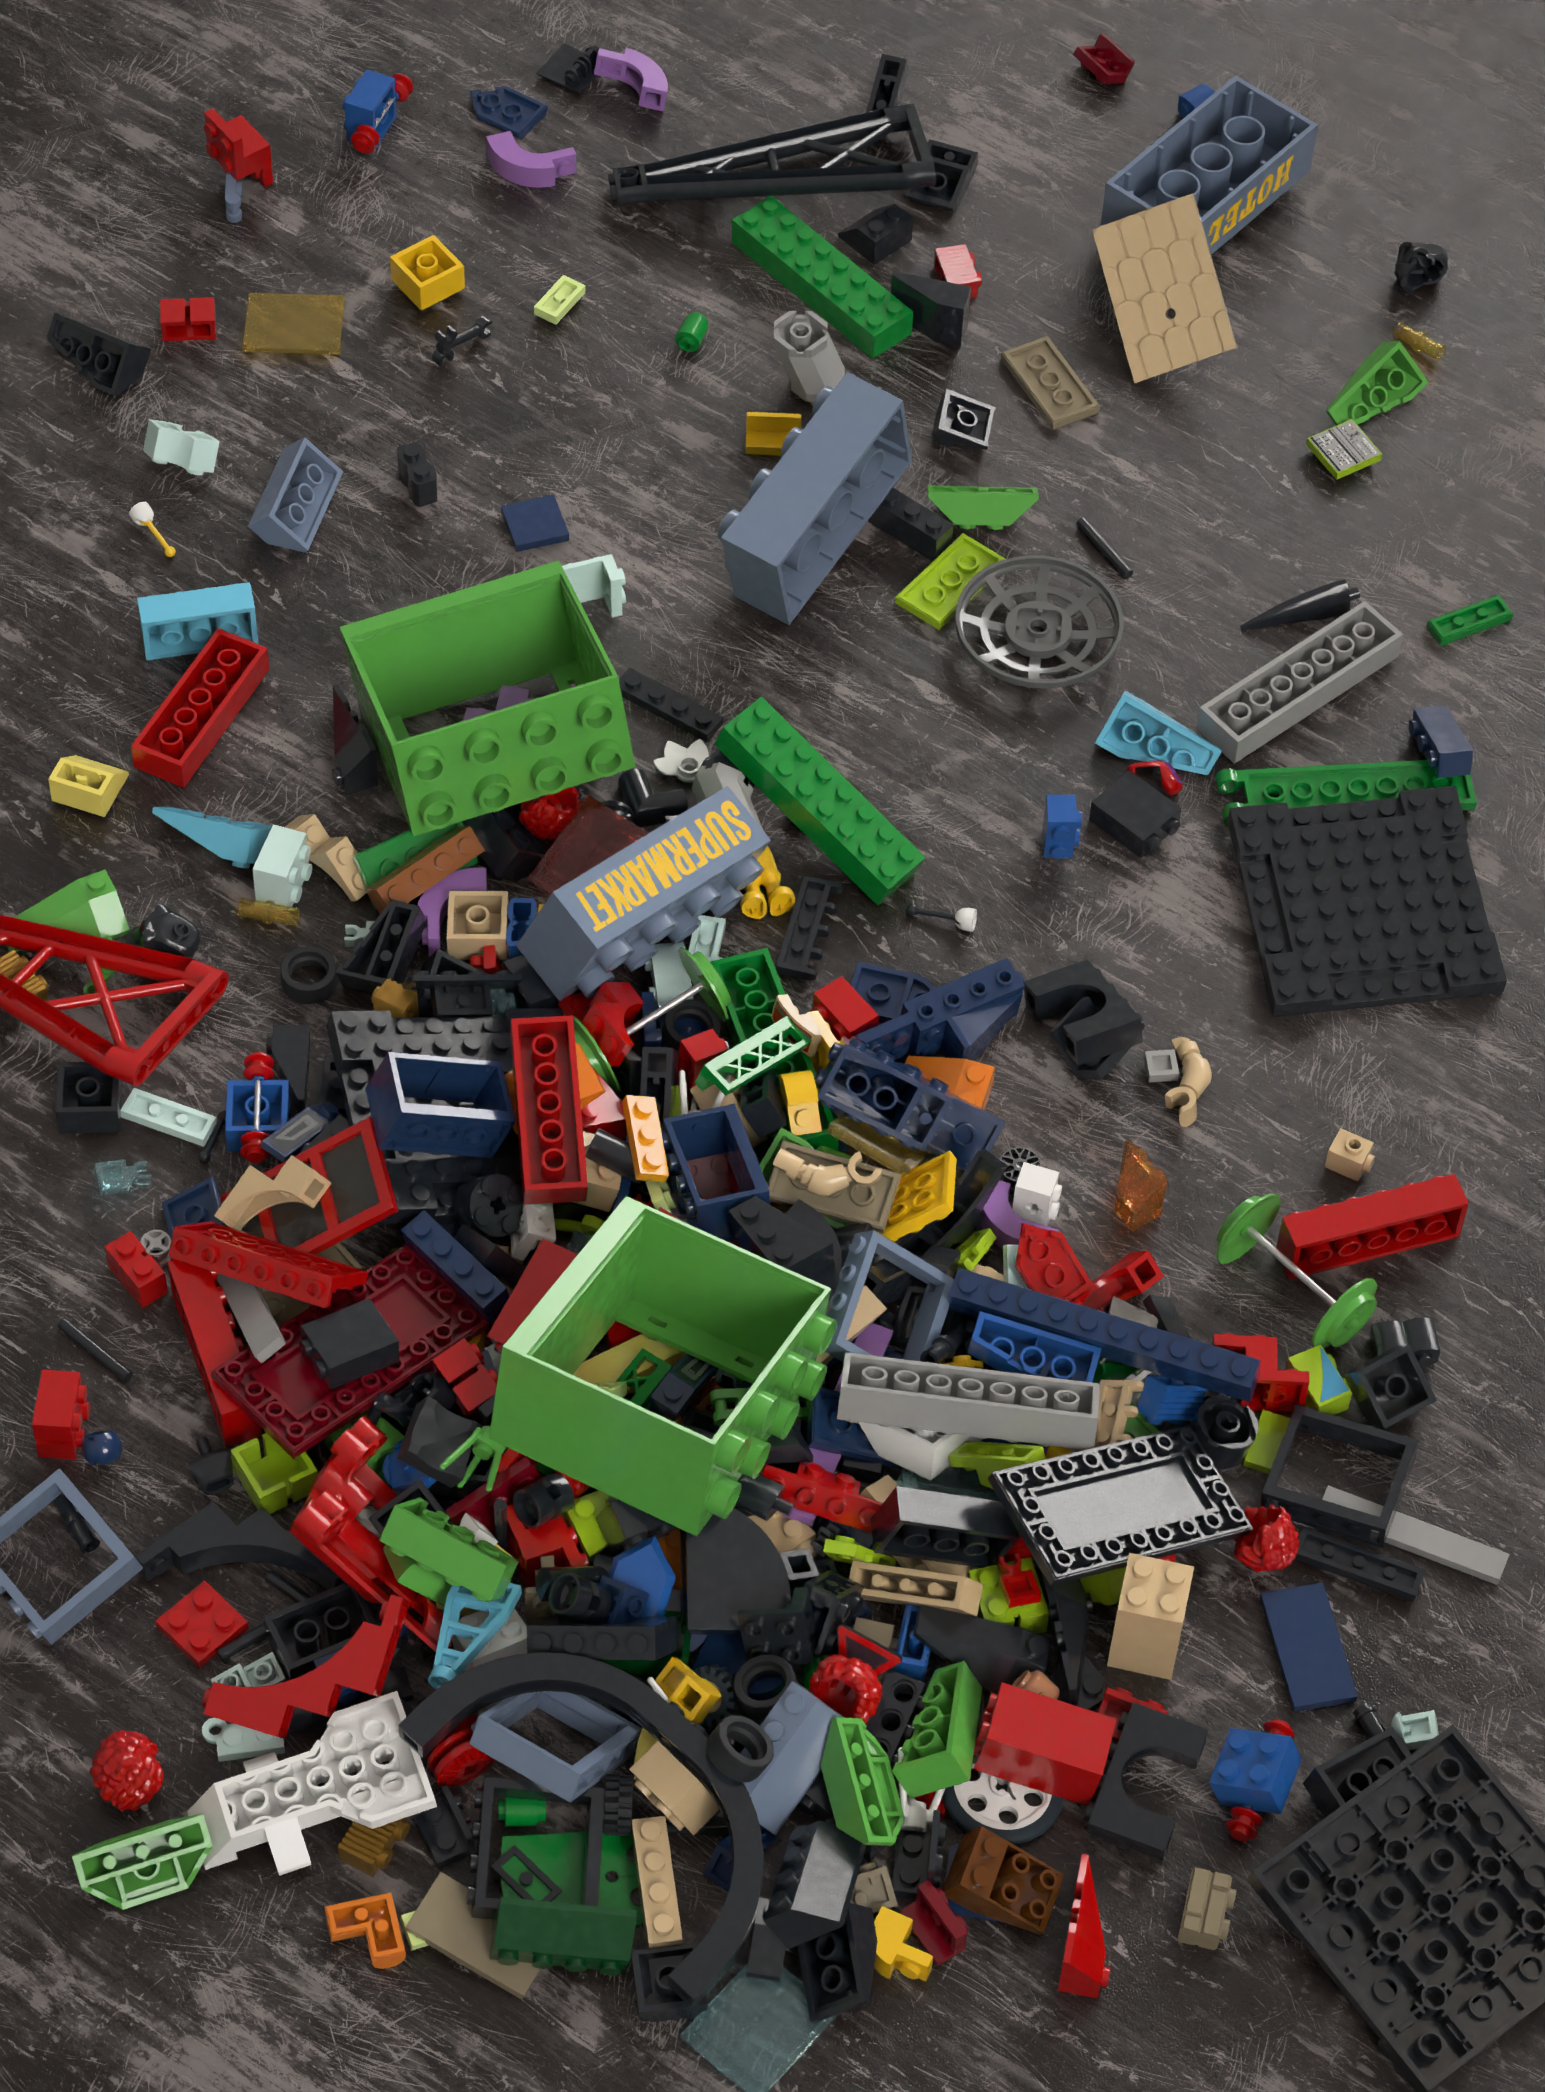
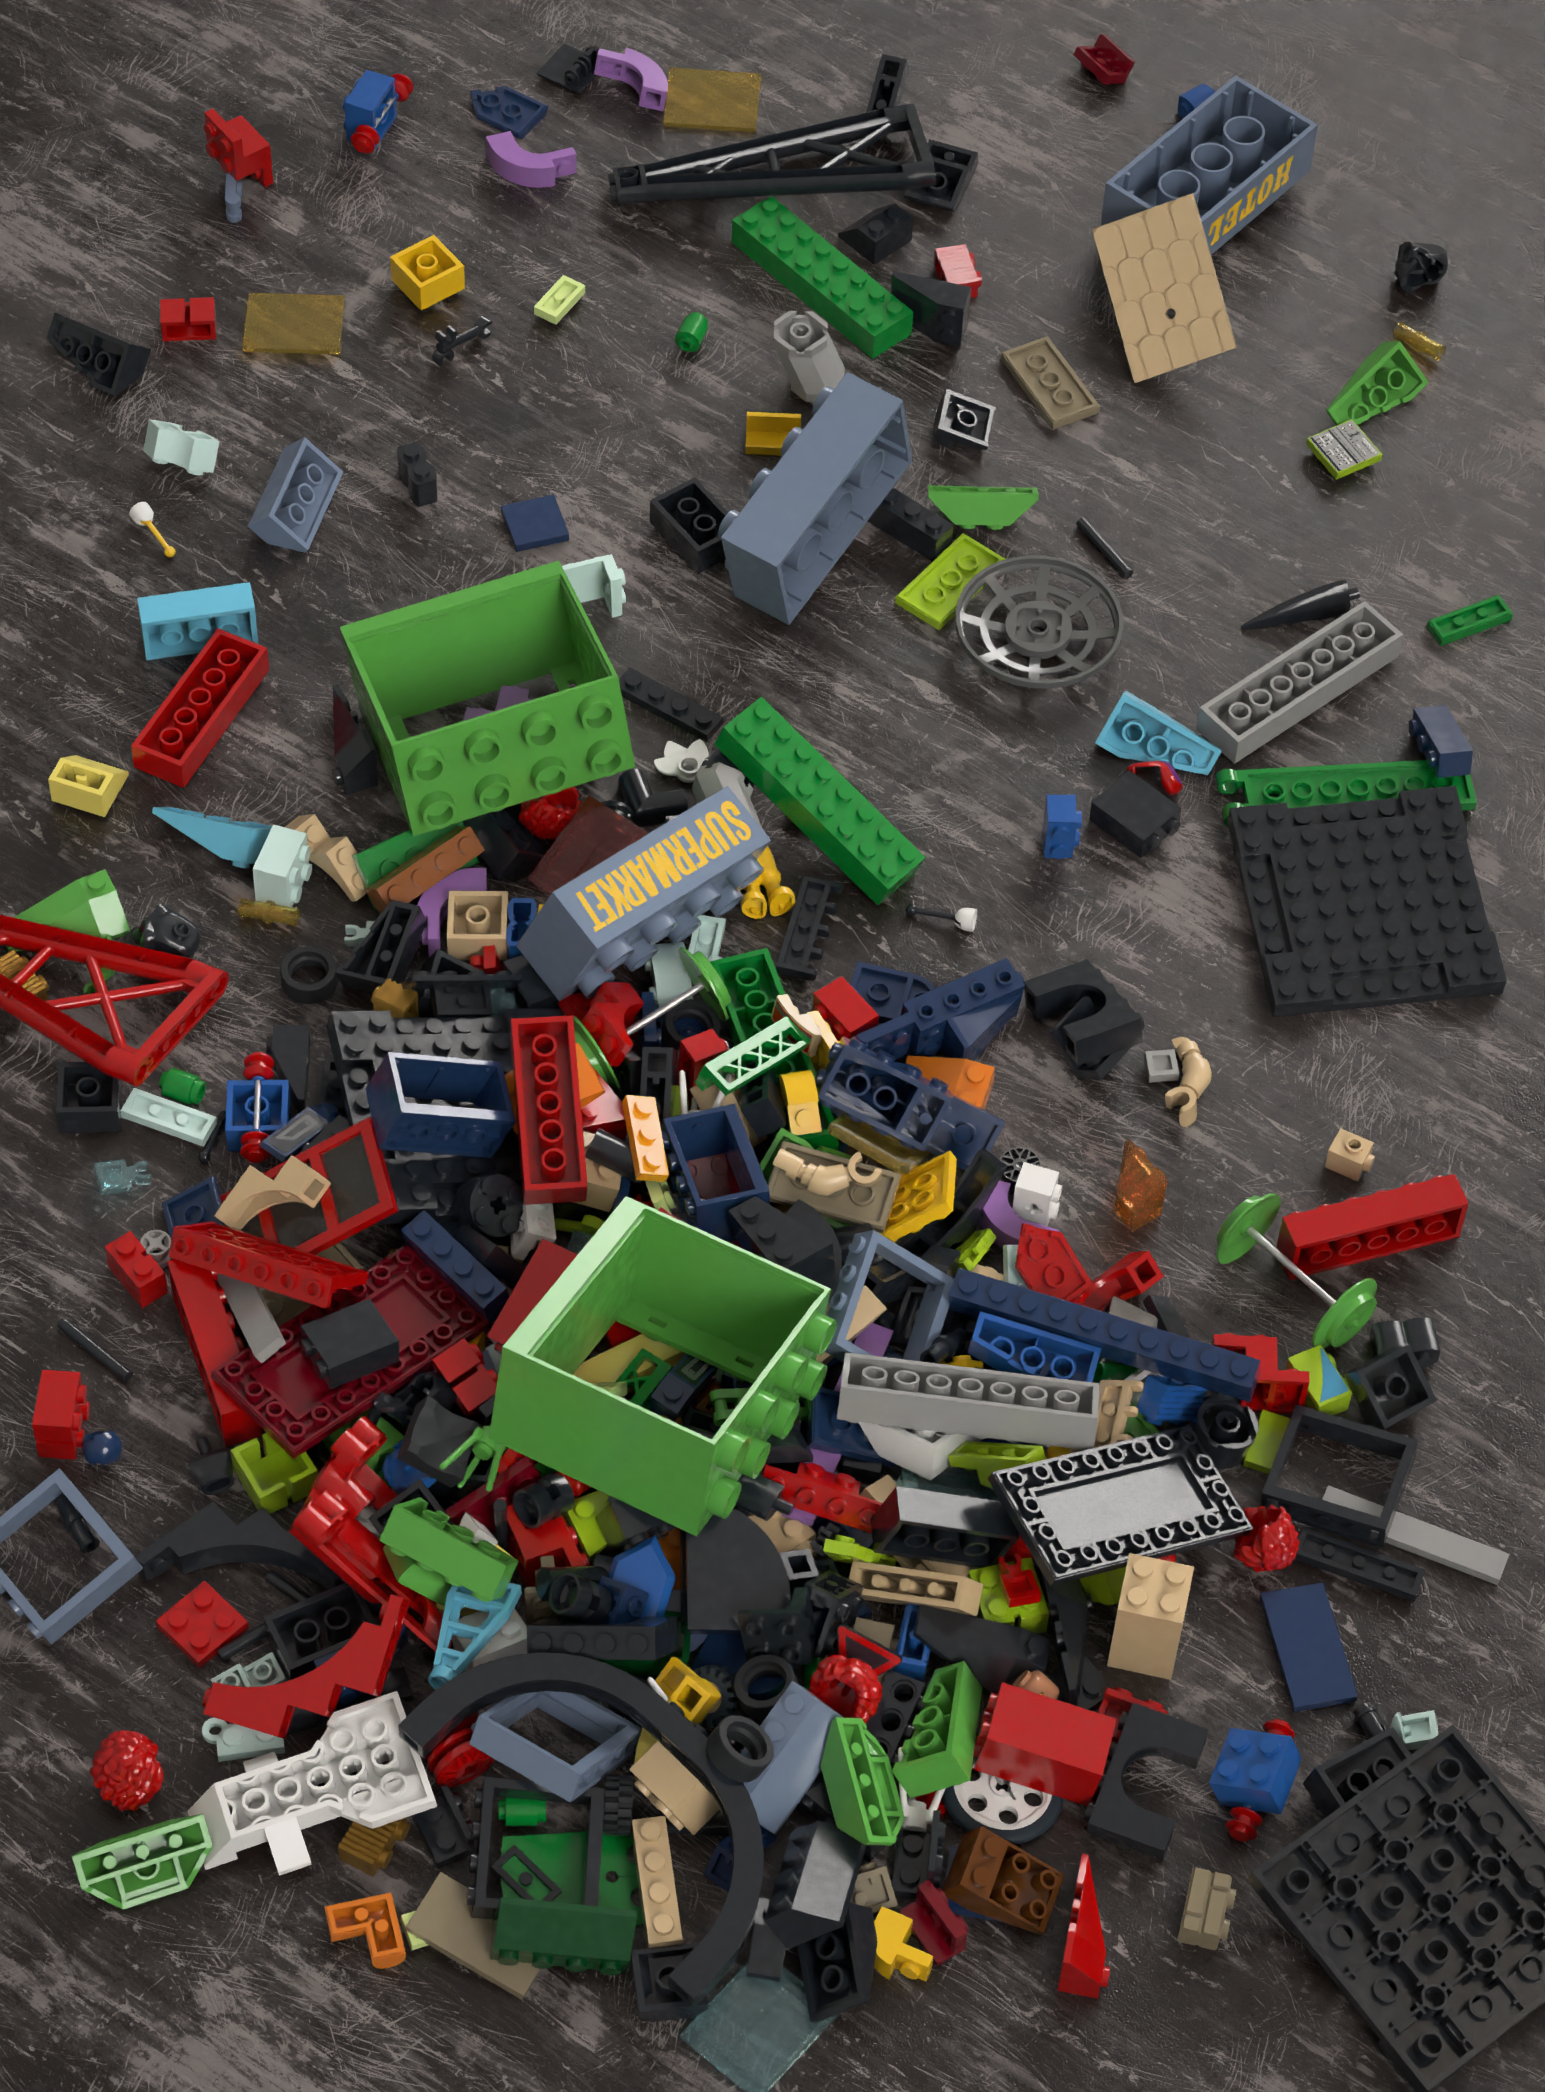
none -> green brick [159,1067,207,1105]
none -> black brick [650,477,728,574]
none -> clear yellow piece [664,67,762,132]

